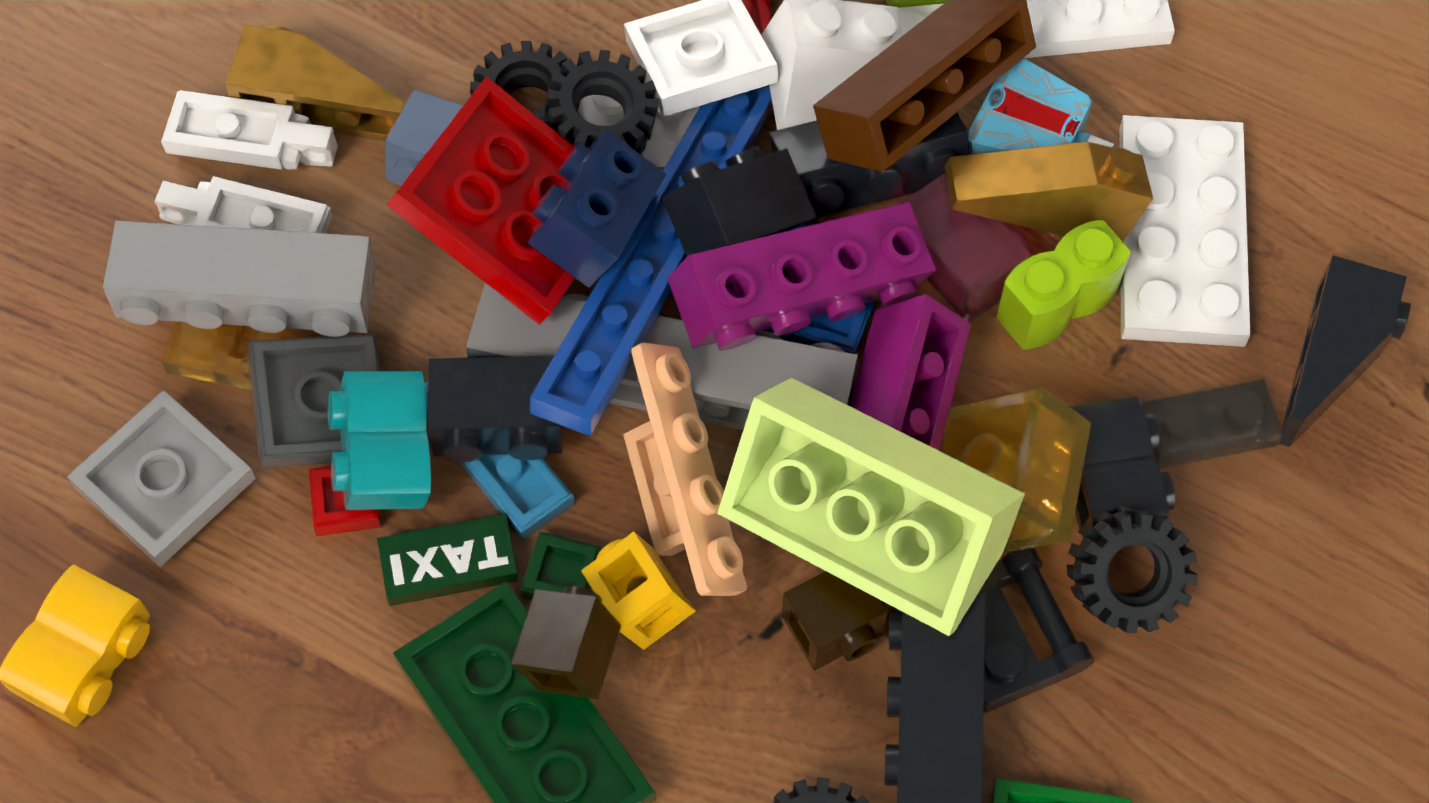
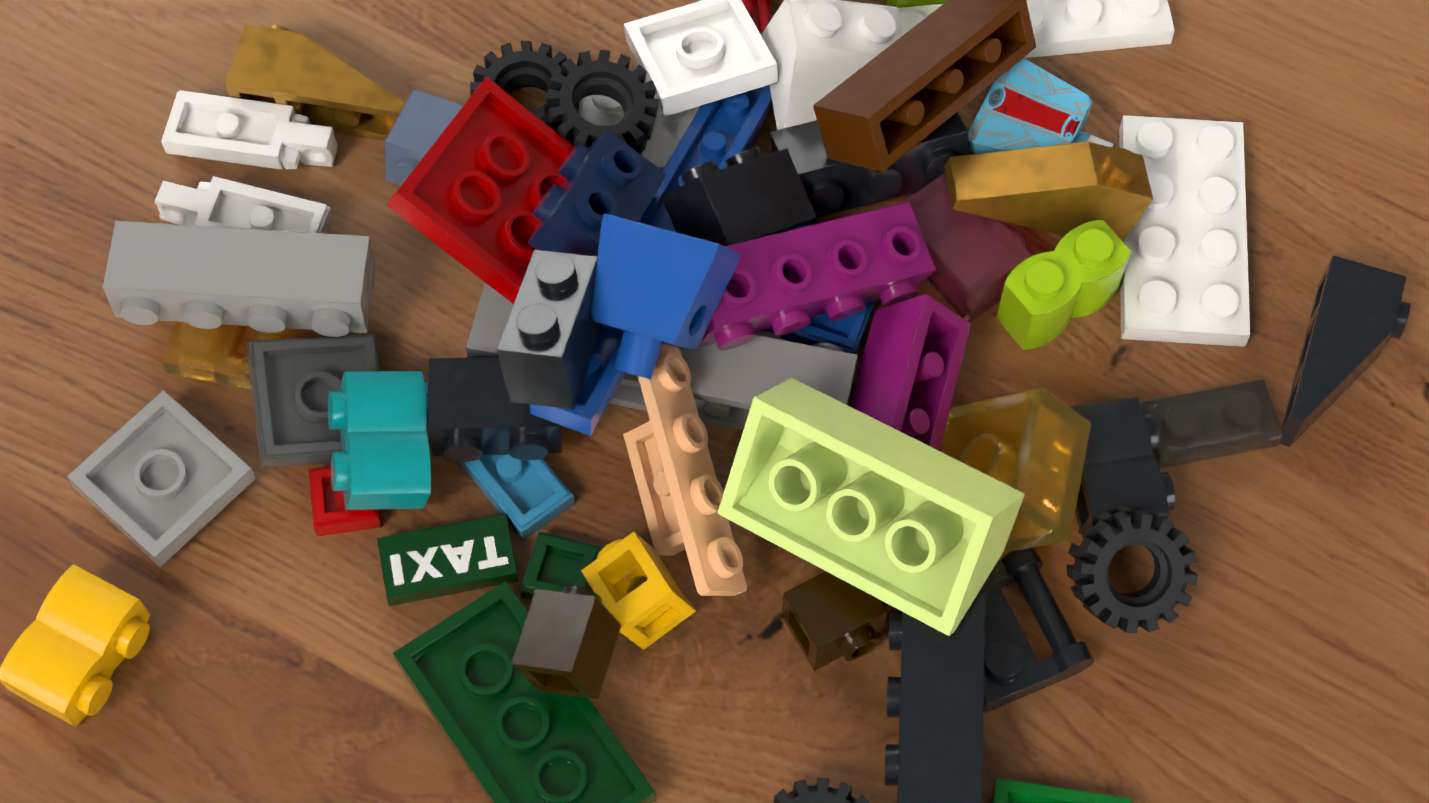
none -> black brick [496,250,603,410]
none -> blue torso [590,213,741,380]

